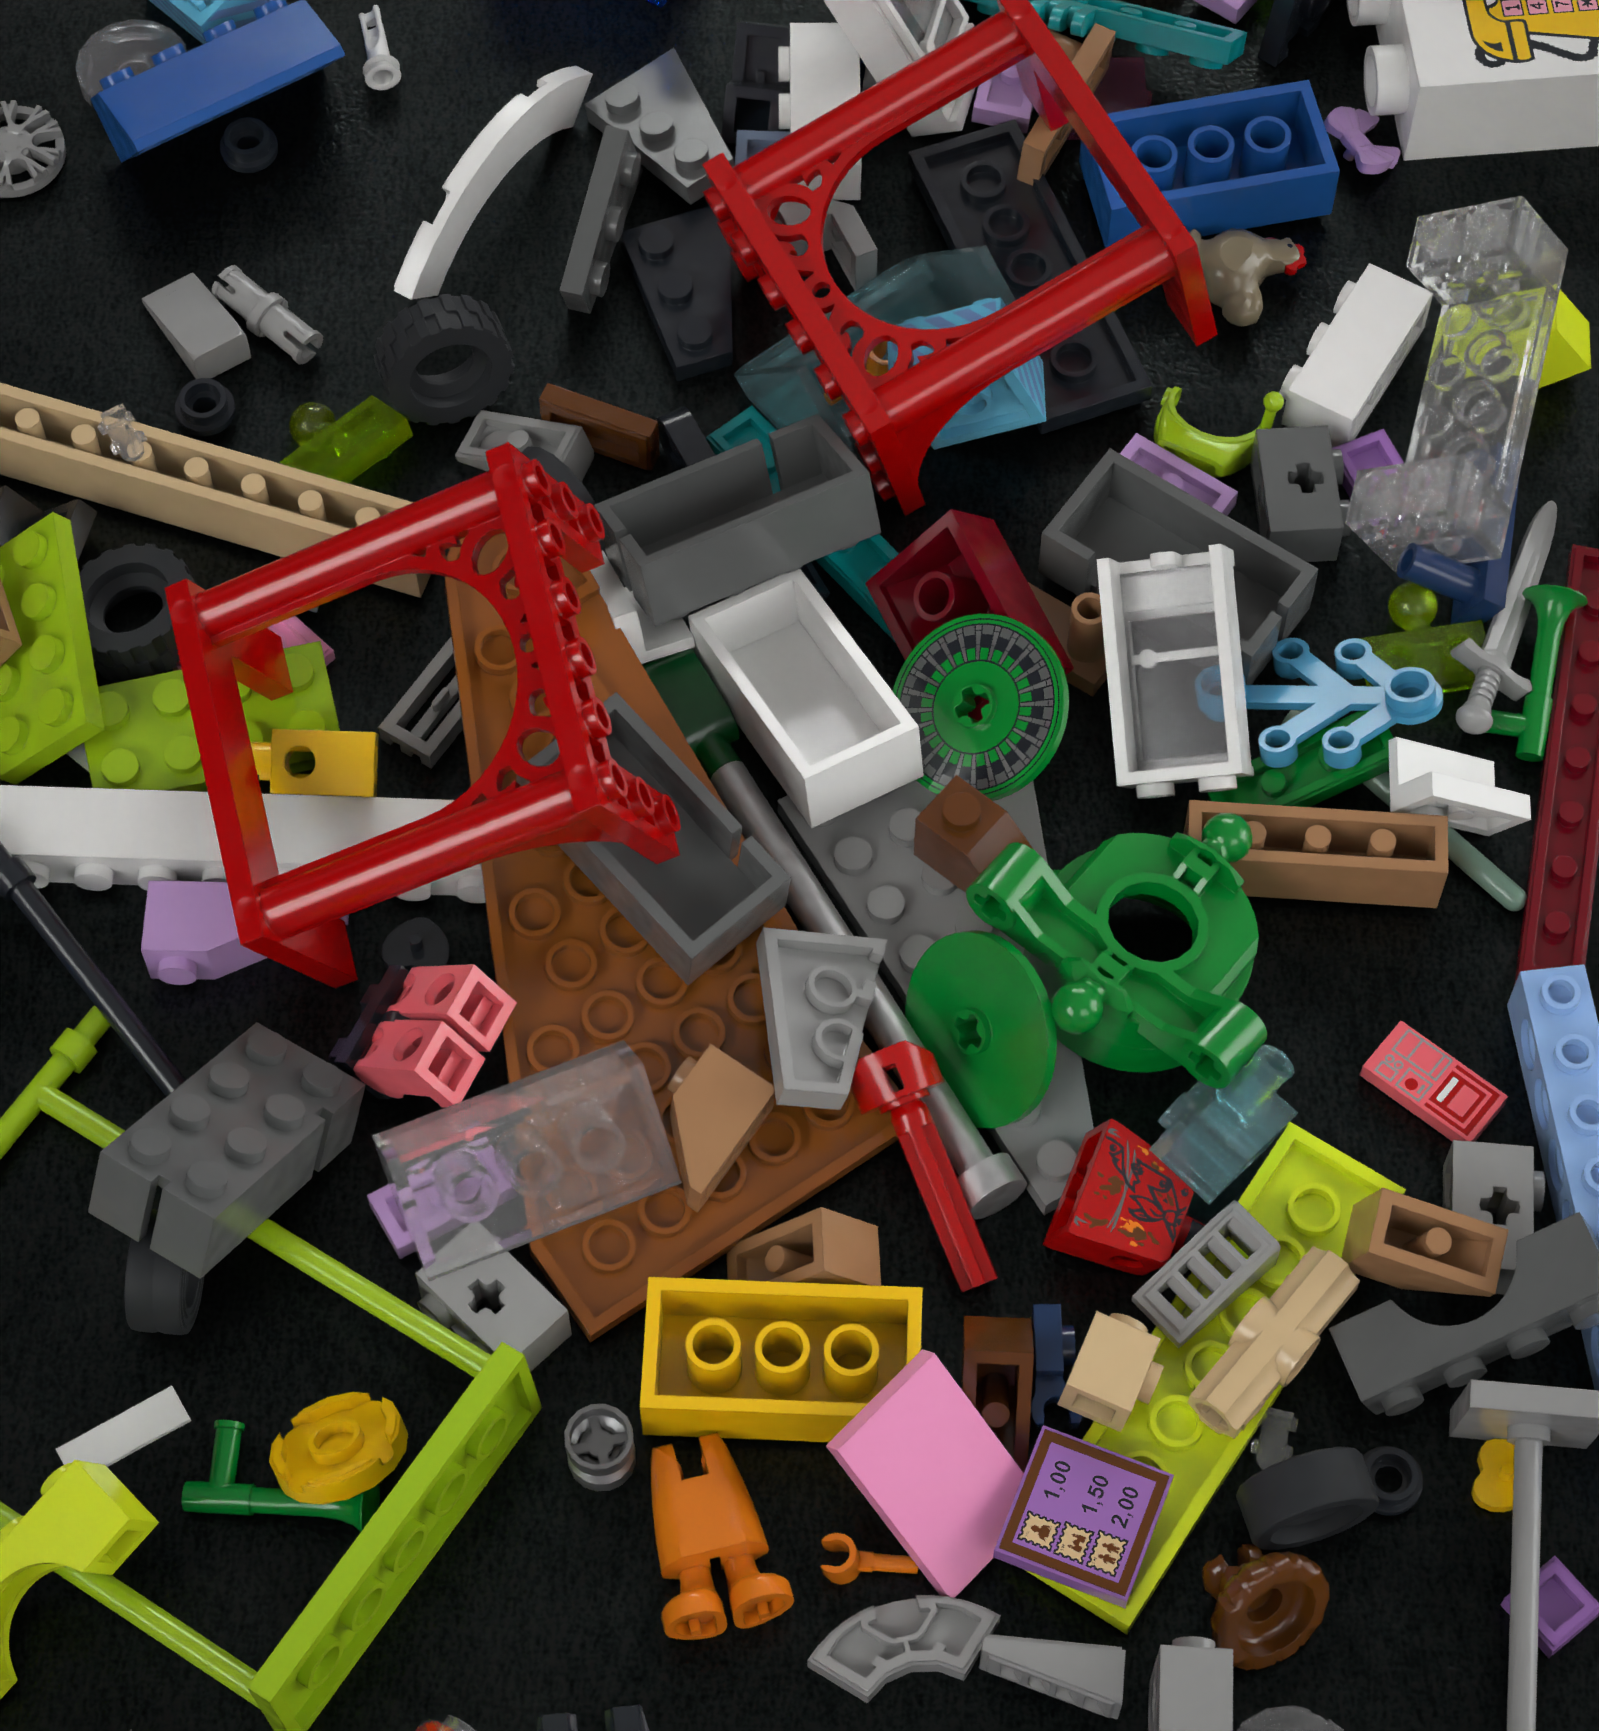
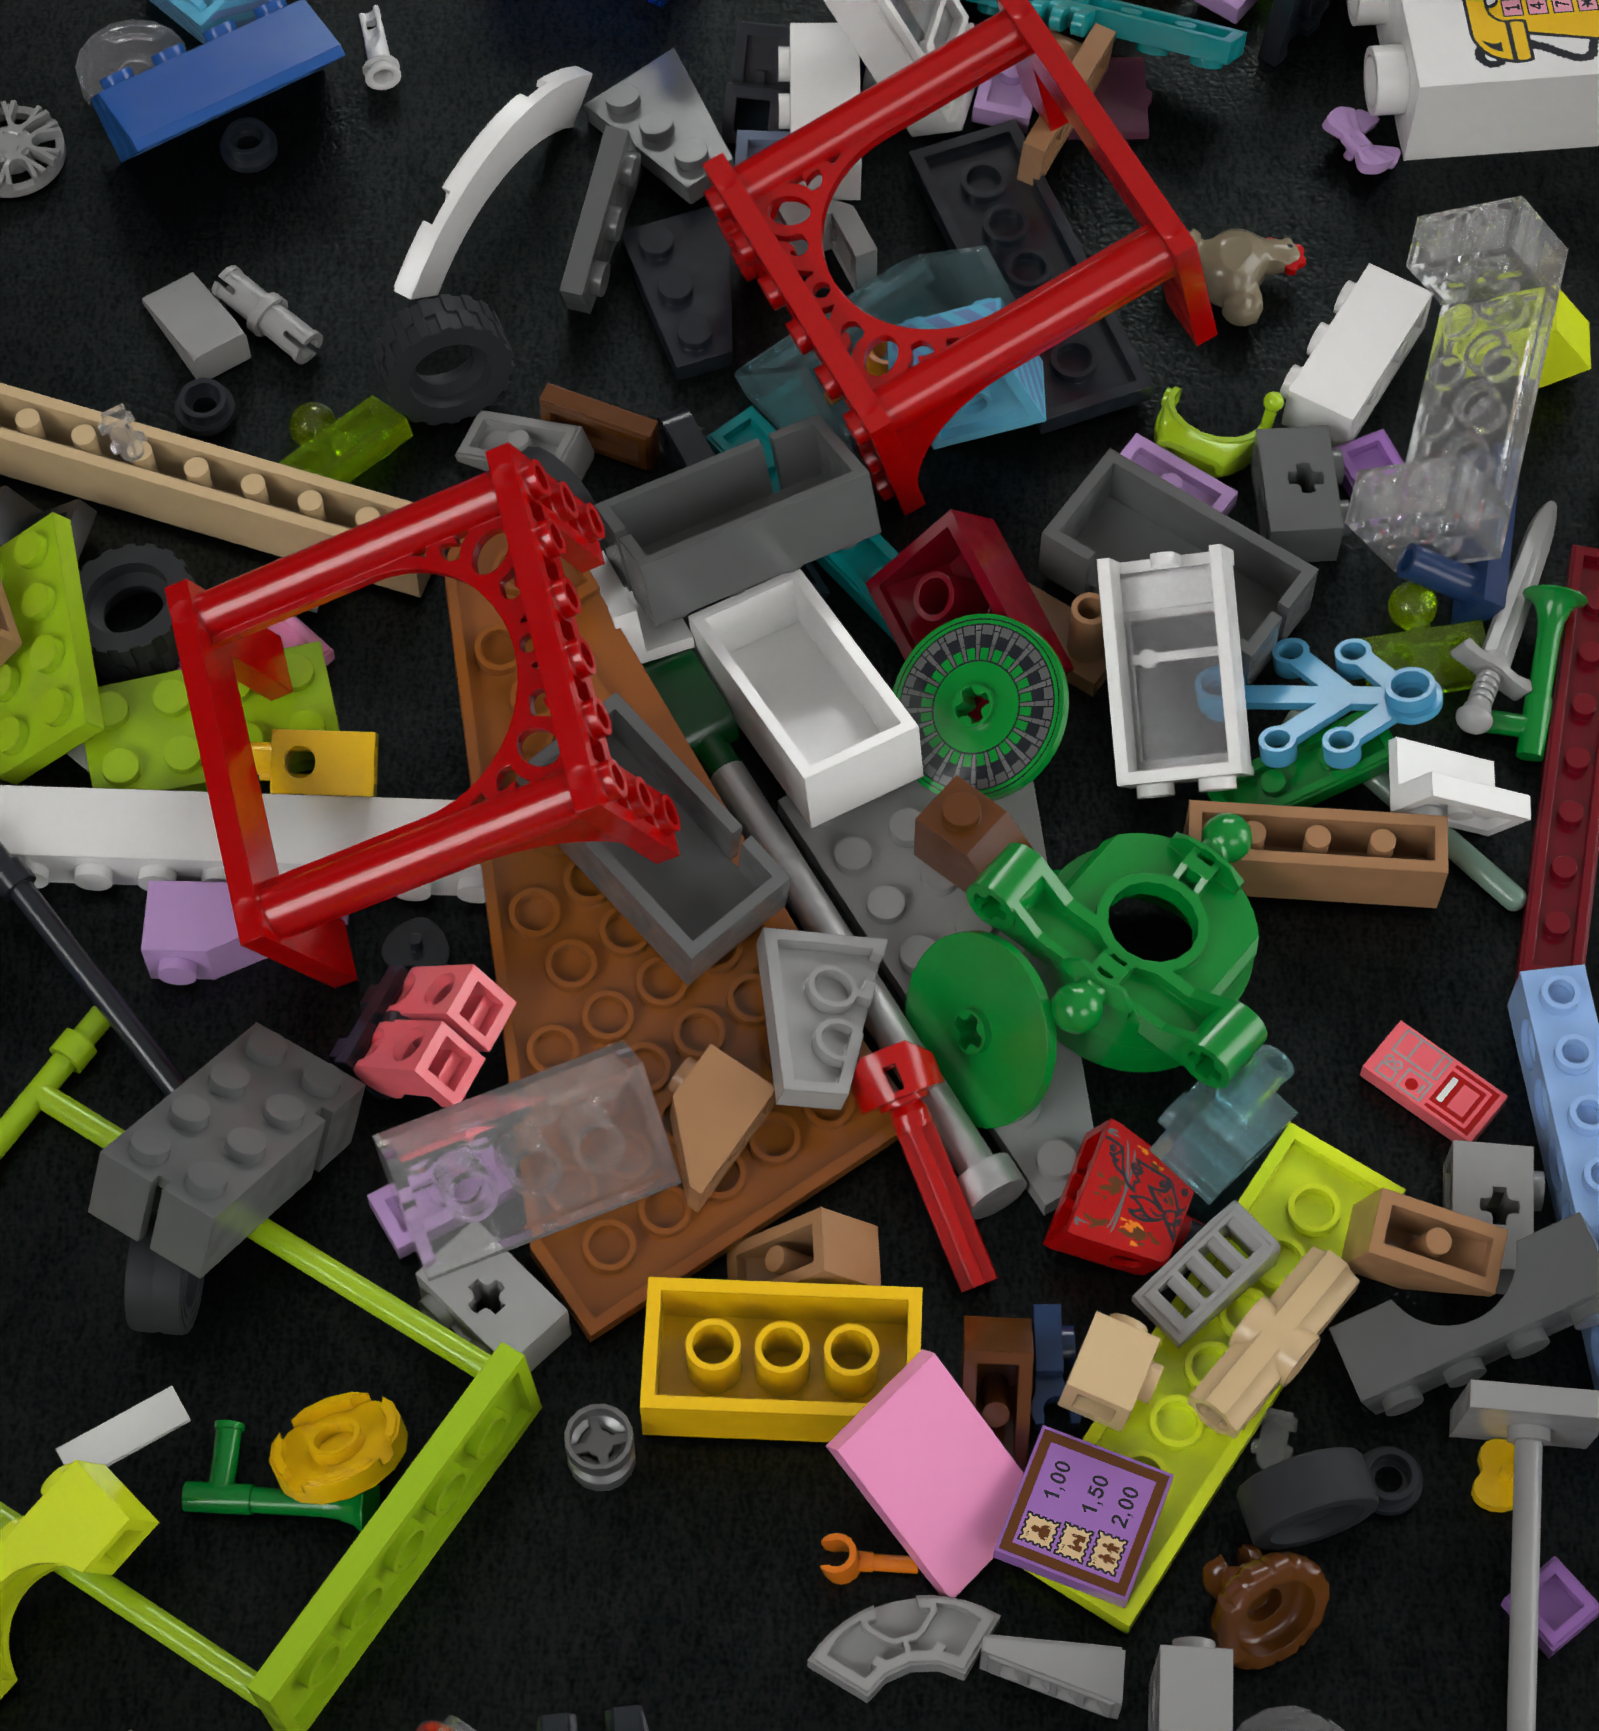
light grey tile [378,637,463,769] -> none
orange piece [651,1432,794,1640] -> none
blue brick [1079,80,1340,248] -> none

